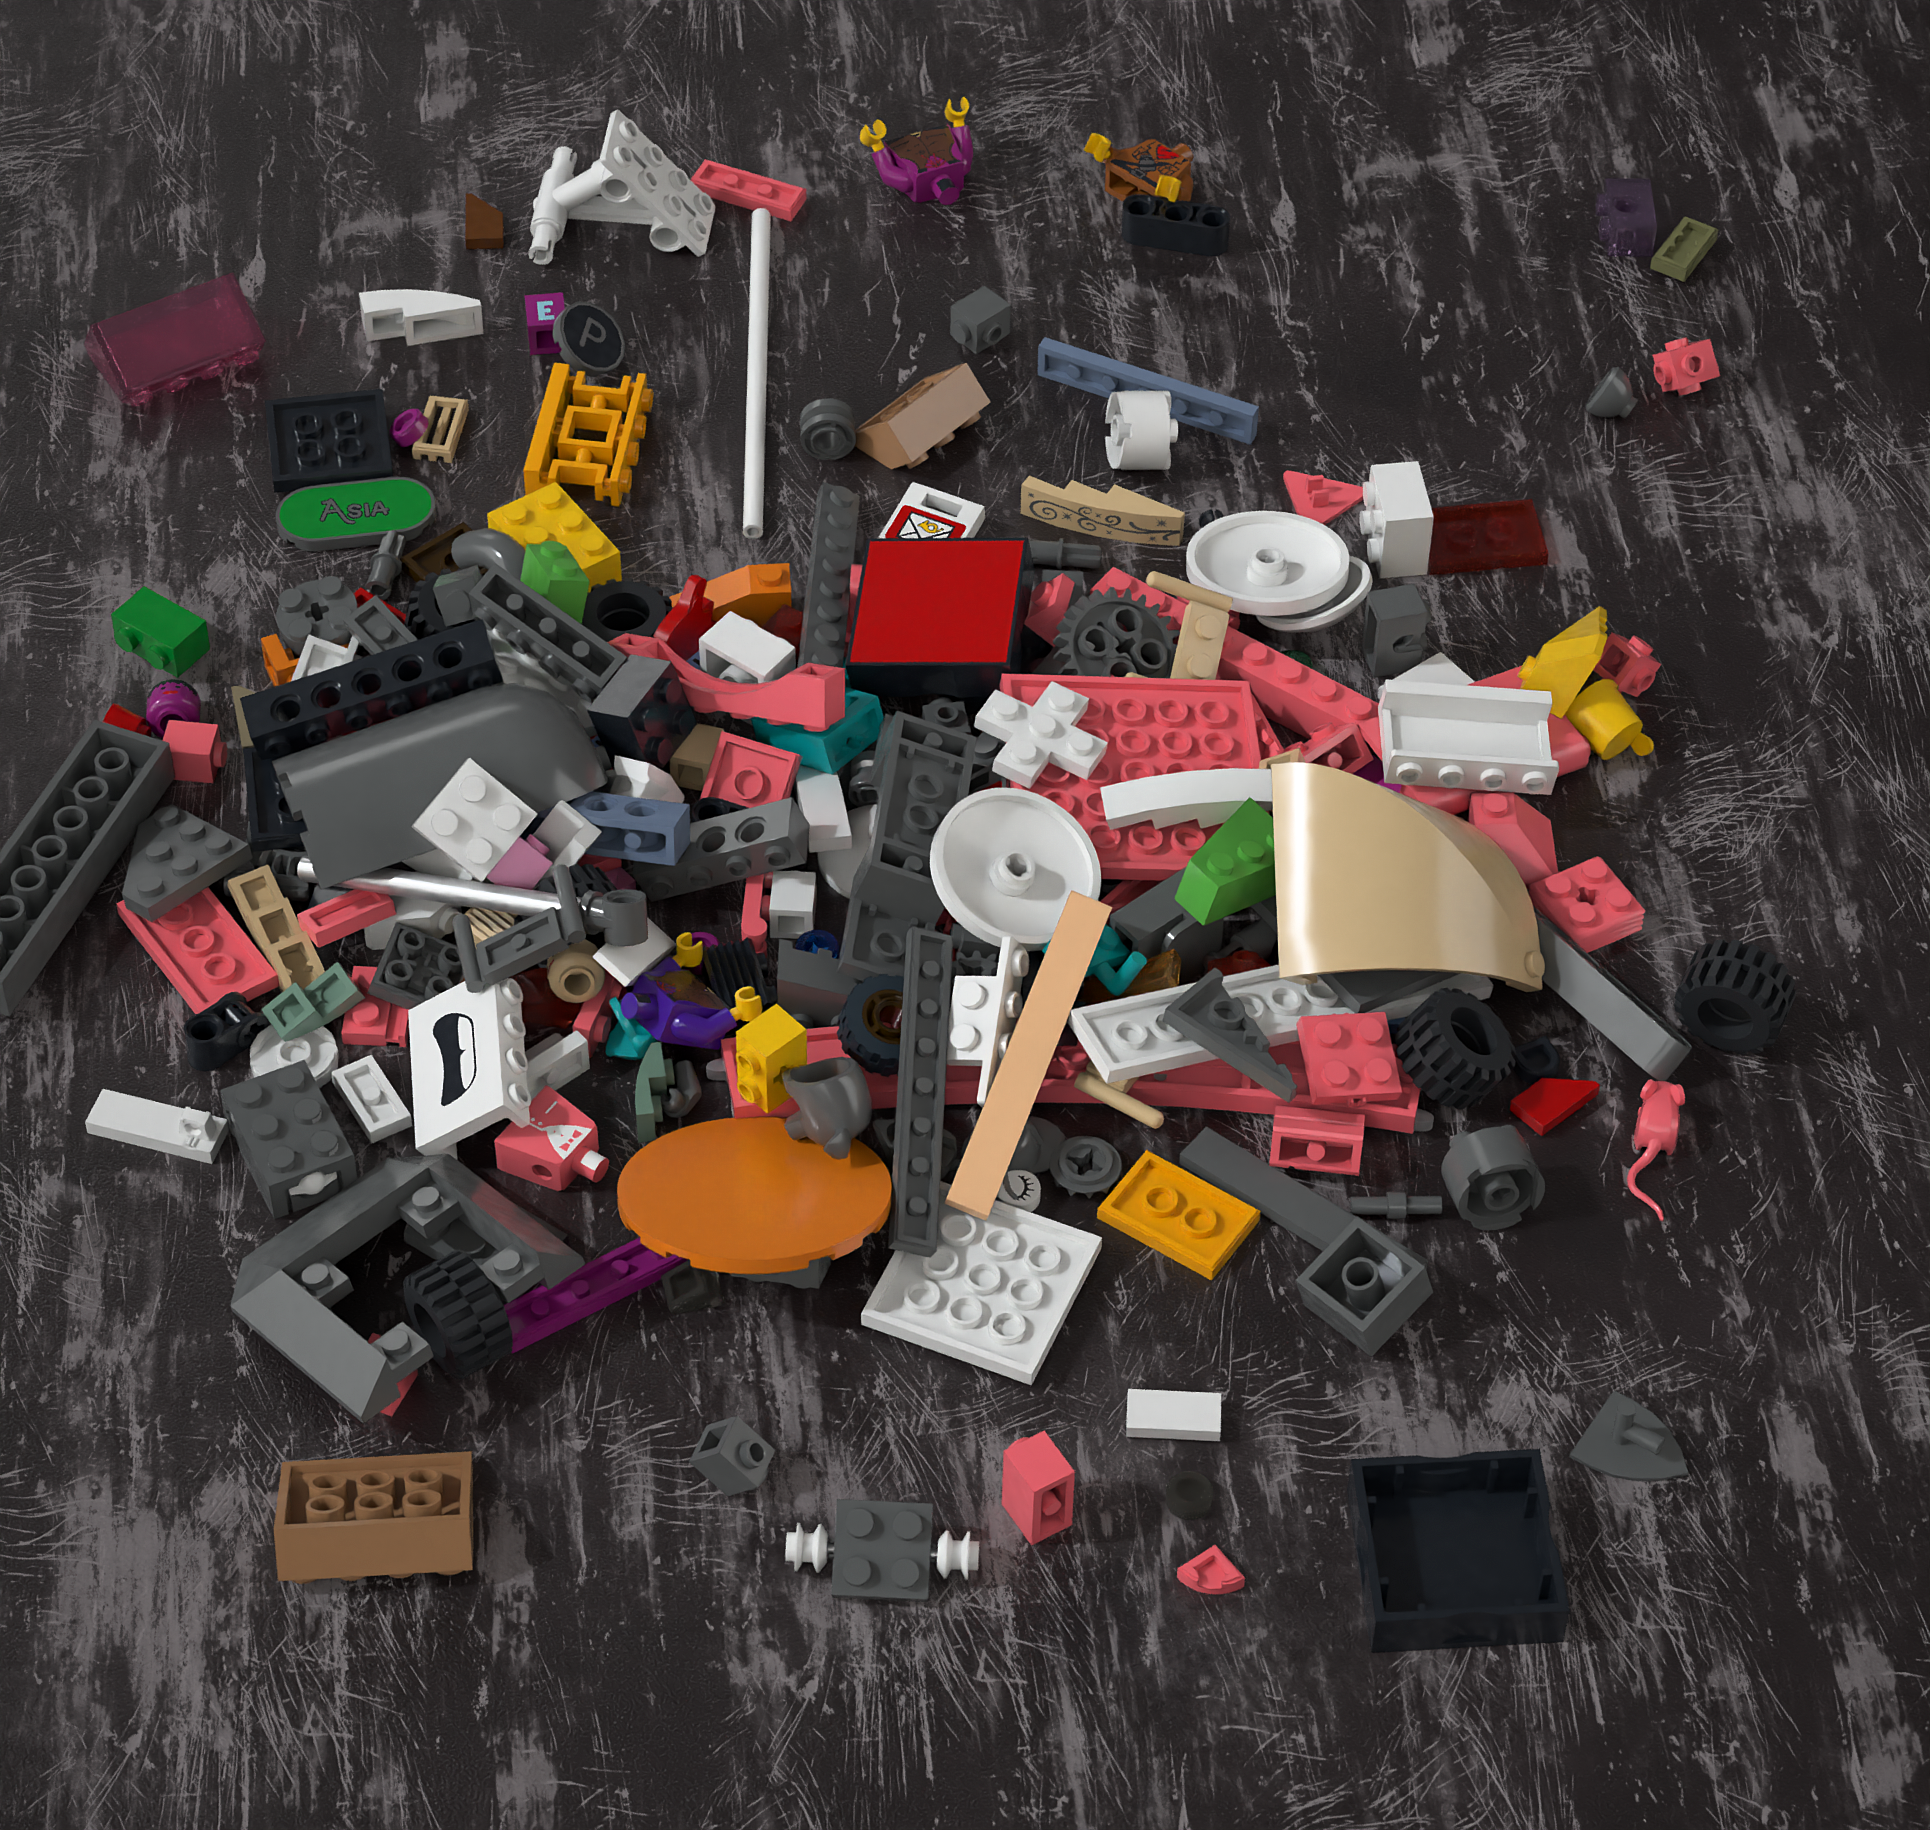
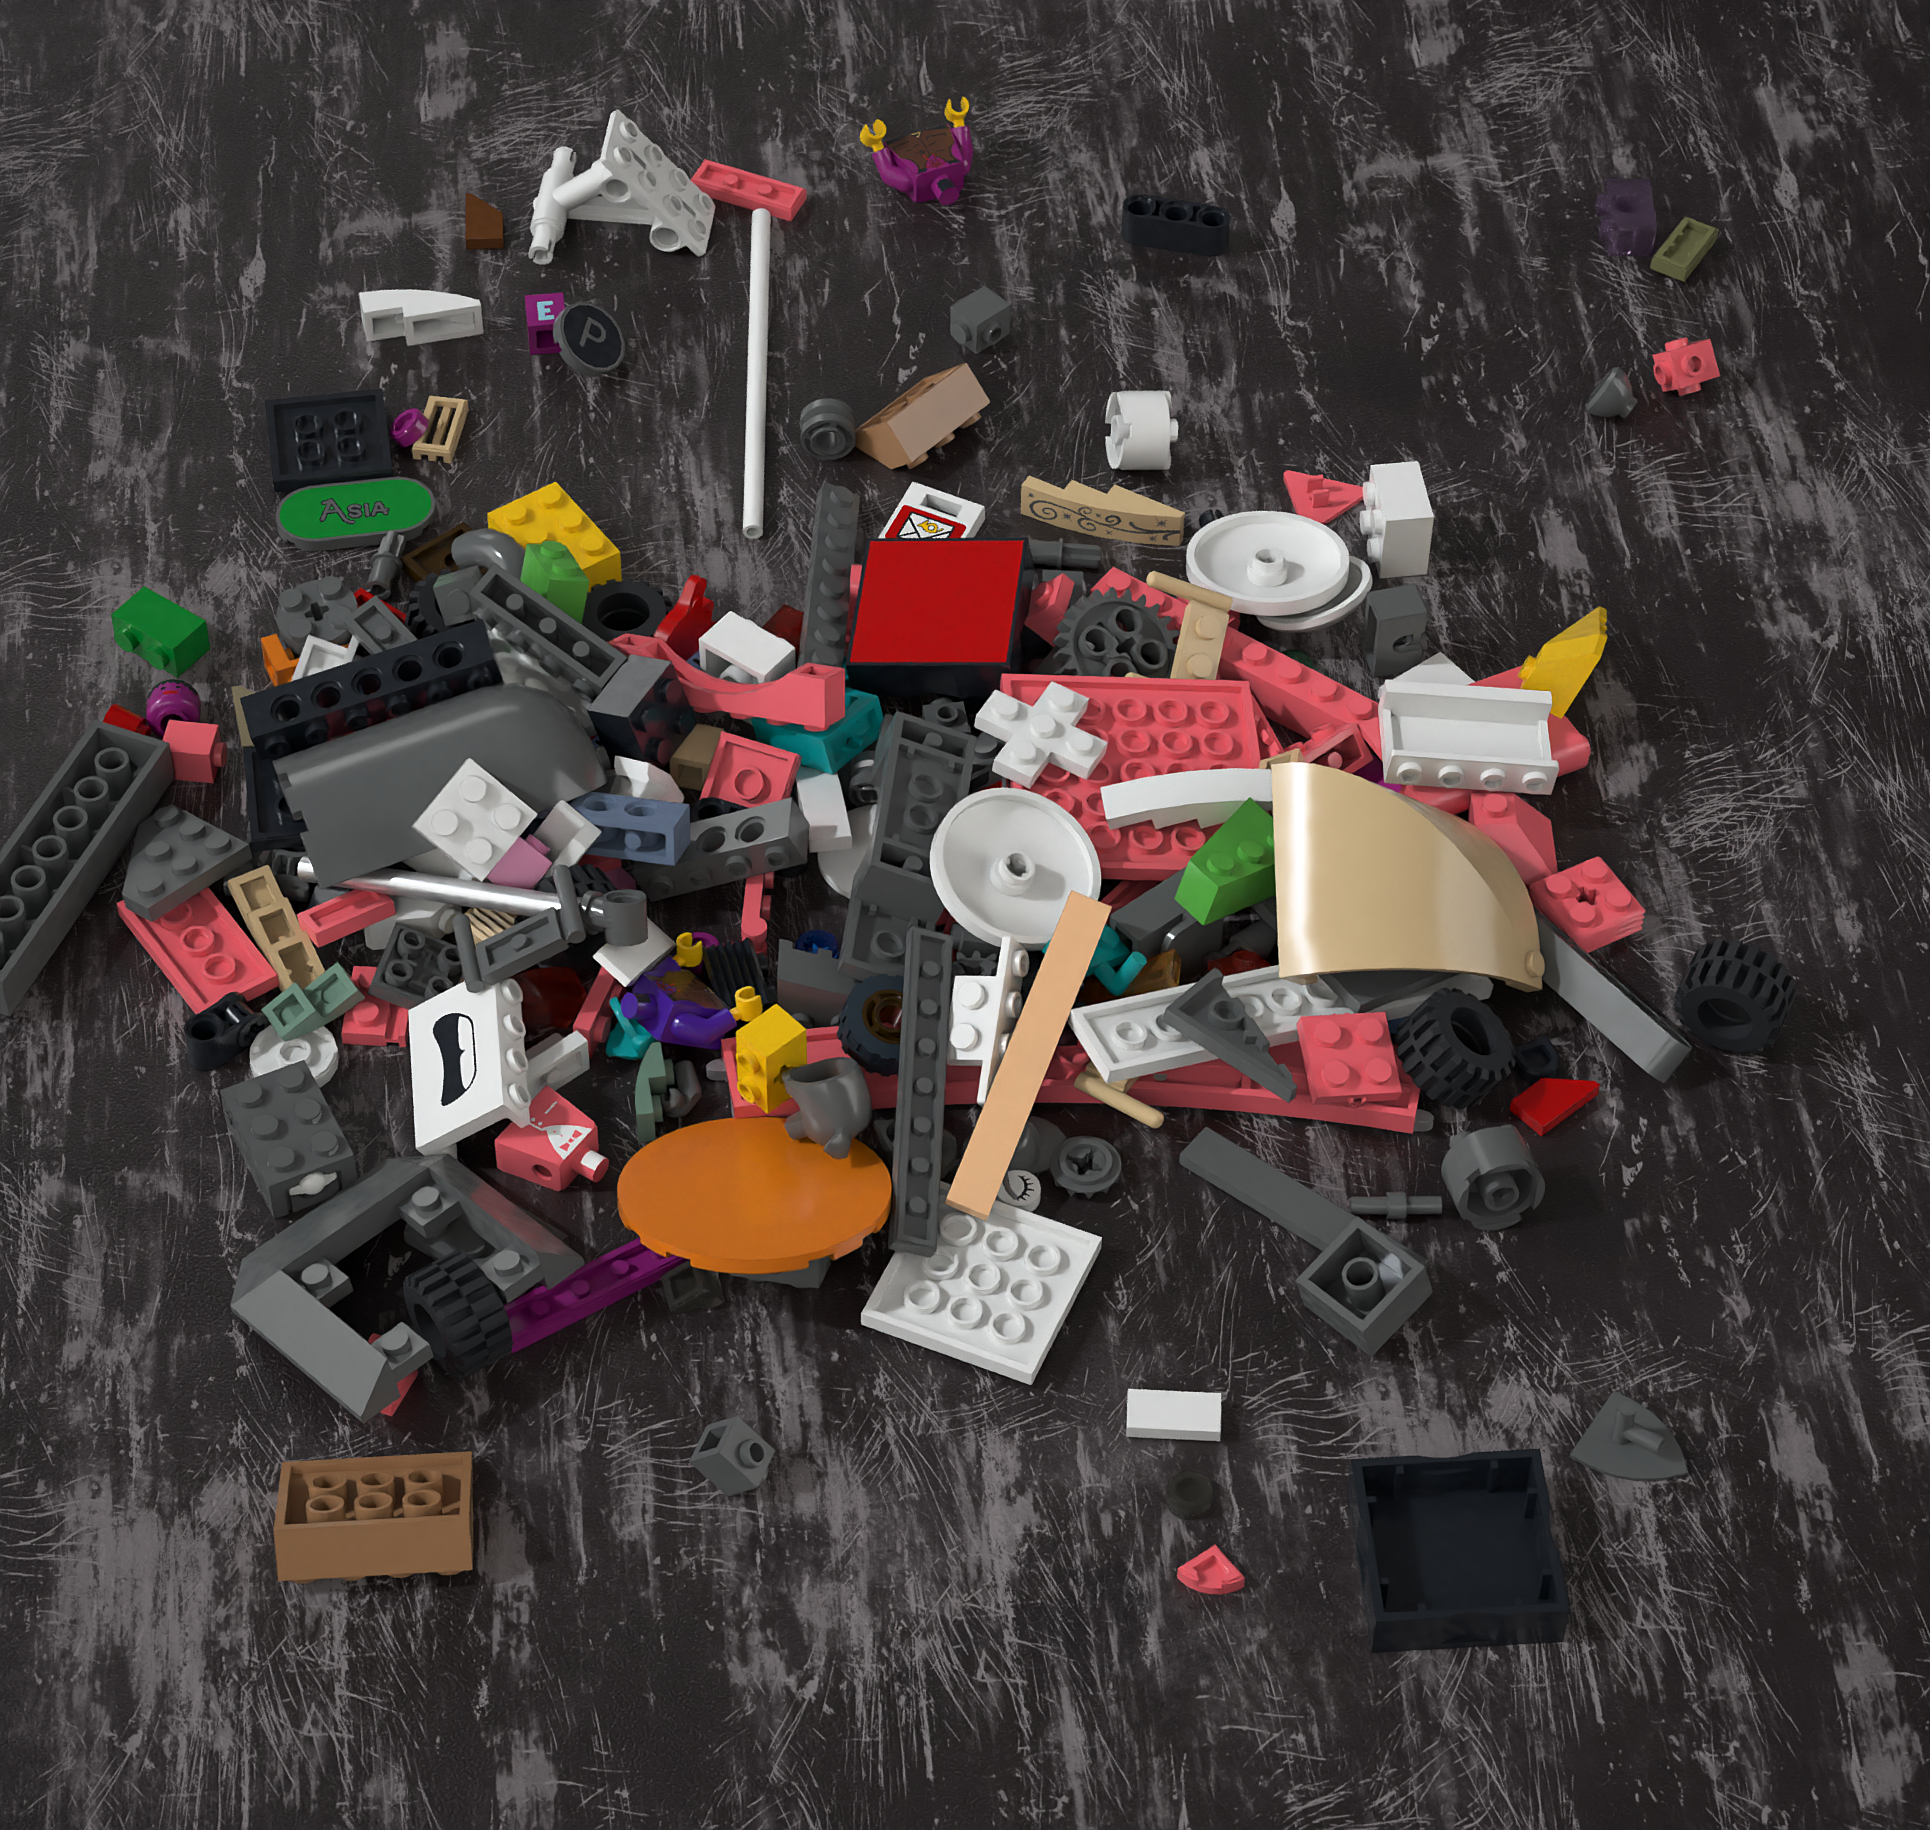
clear pink windscreen [84,272,266,407] -> none
white hinge [85,1089,229,1164] -> none
white plate [331,1055,412,1143] -> none
light orange fence [523,363,653,507] -> none
tan head [546,939,605,1003] -> none
orange slope [669,563,792,628] -> none
white brick [769,871,817,940] -> none
dark grey plate [786,1499,979,1602] -> none
coral brick [1002,1430,1075,1546] -> none
sand blue plate [1037,337,1259,445] -> none
torso [1084,133,1194,203] -> none
light orange tile [1097,1150,1261,1281] -> none
coral brick [1269,1105,1365,1176] -> none
clear red tile [1428,499,1549,575] -> none
yellow hat [1564,679,1654,760] -> none
coral brick [1593,632,1662,697] -> none
coral animal [1627,1079,1685,1221] -> none

